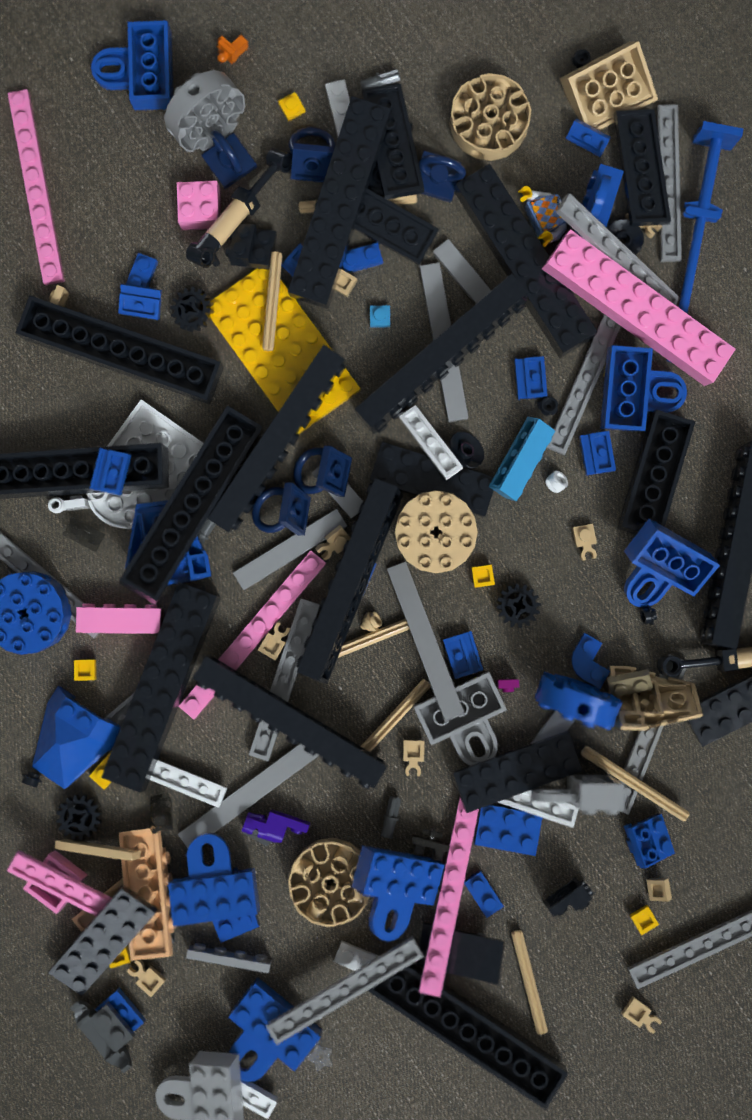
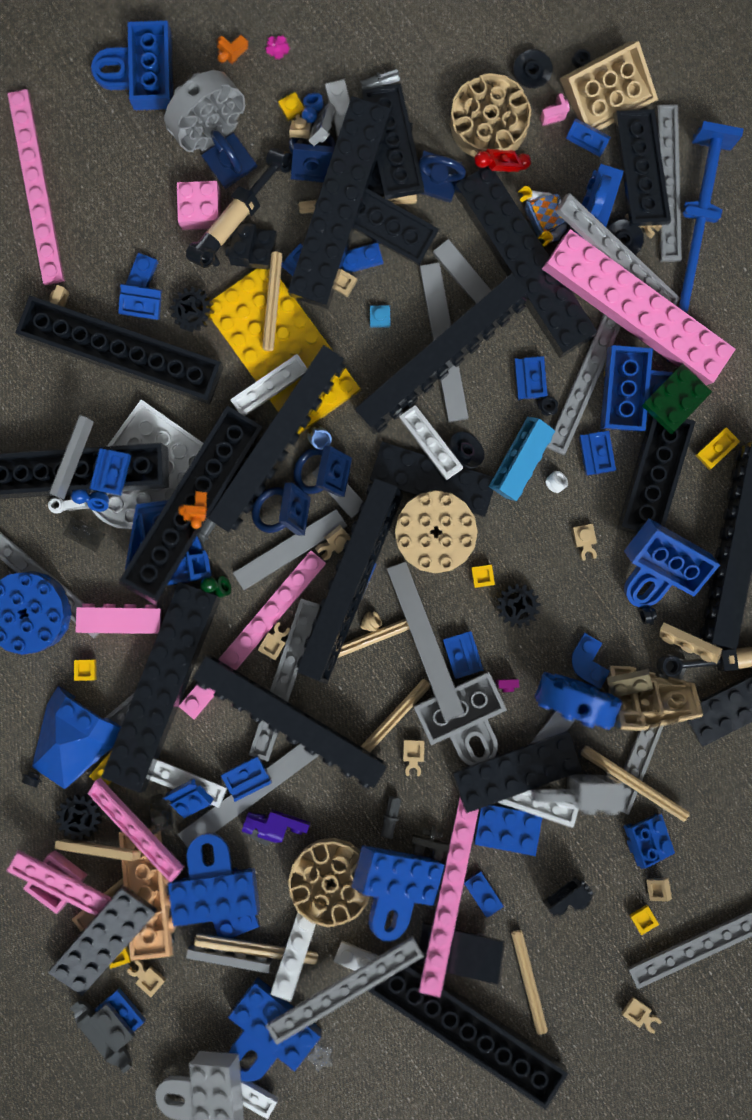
none -> light grey tile [50,415,94,499]
none -> blue plate [71,490,109,512]
none -> bright pink tile [88,778,184,883]
none -> blue plate [164,778,214,818]
none -> orange piece [179,492,207,529]
none -> tan axle [194,934,318,965]
none -> dark green plate [201,576,231,598]
none -> blue plate [221,755,272,802]
none -> white plate [230,354,308,416]
none -> dark pink plant [265,35,290,59]
none -> white plate [270,912,316,1001]
none -> tan plate [289,114,312,138]
none -> blue plate [302,93,324,124]
none -> light blue arm [307,426,332,450]
none -> light grey plate [308,102,335,146]
none -> red plate [474,149,531,172]
none -> black dish [513,50,553,89]
none -> bright pink bracket [540,93,569,126]
none -> dark green plate [642,364,712,434]
none -> tan plate [660,623,722,663]
none -> yellow plate [695,427,740,470]

